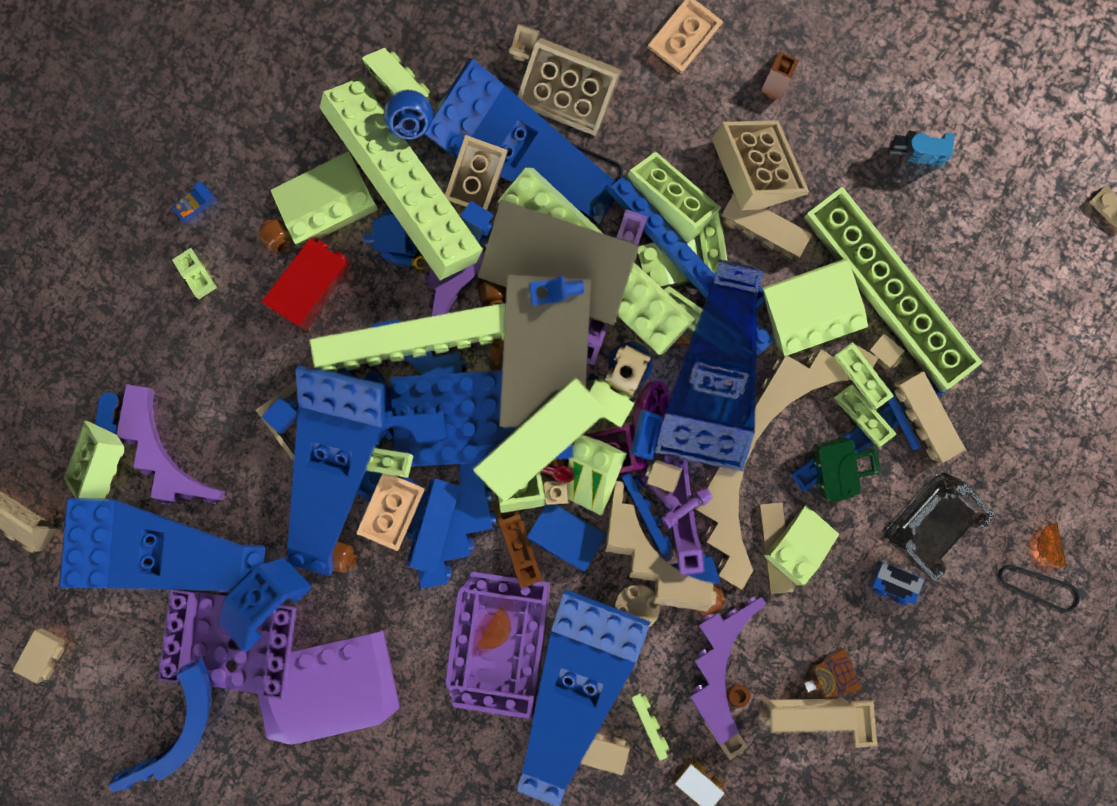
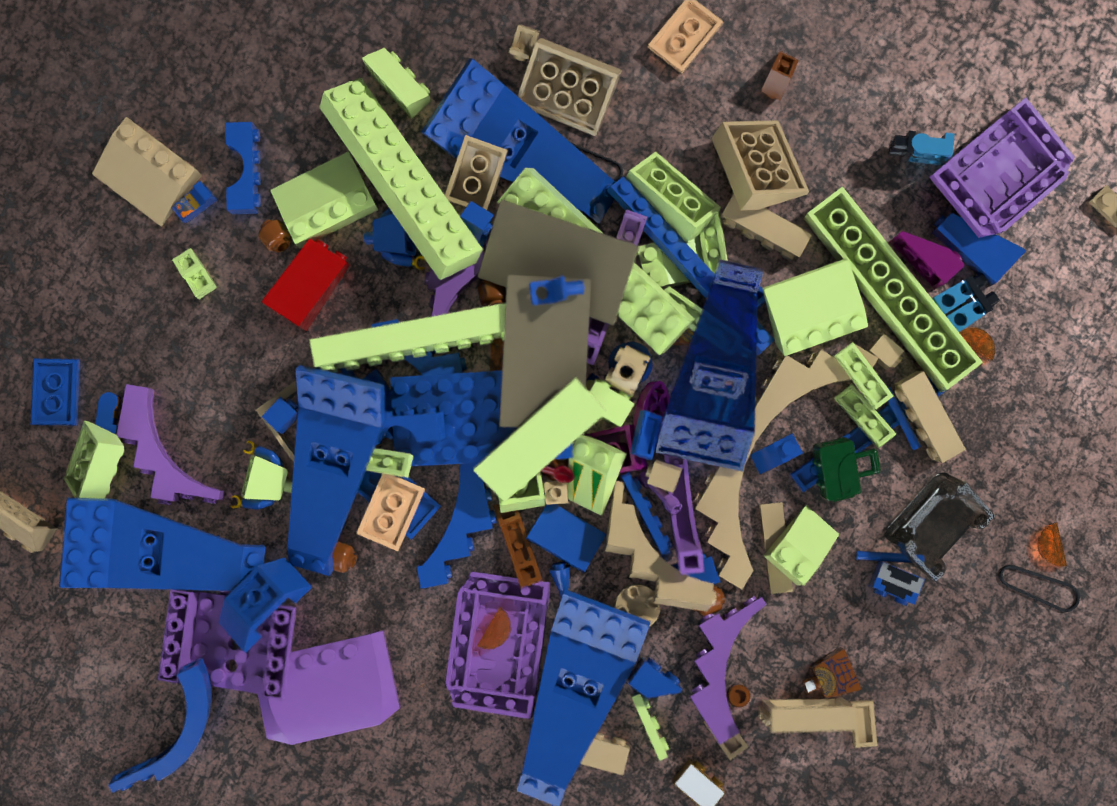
tan brick [13,629,65,684] -> none
blue wheel [384,89,433,140] -> none
blue brick [405,478,460,574] -> none
medium lavender bar [661,487,713,529] -> none
none -> blue tile [31,358,80,426]
none -> tan slope [92,117,202,227]
none -> blue arch [225,122,261,214]
none -> yellowish green torso [230,440,293,510]
none -> blue cone [549,562,570,599]
none -> blue slope [627,657,682,698]
none -> blue slope [750,433,803,474]
none -> blue bar [856,551,925,564]
none -> magenta slope [889,231,965,290]
none -> medium lavender slope [929,98,1075,238]
none -> blue slope [932,213,1026,286]
none -> dark azure hips [932,274,1000,332]
none -> clear orange tile [959,327,995,362]

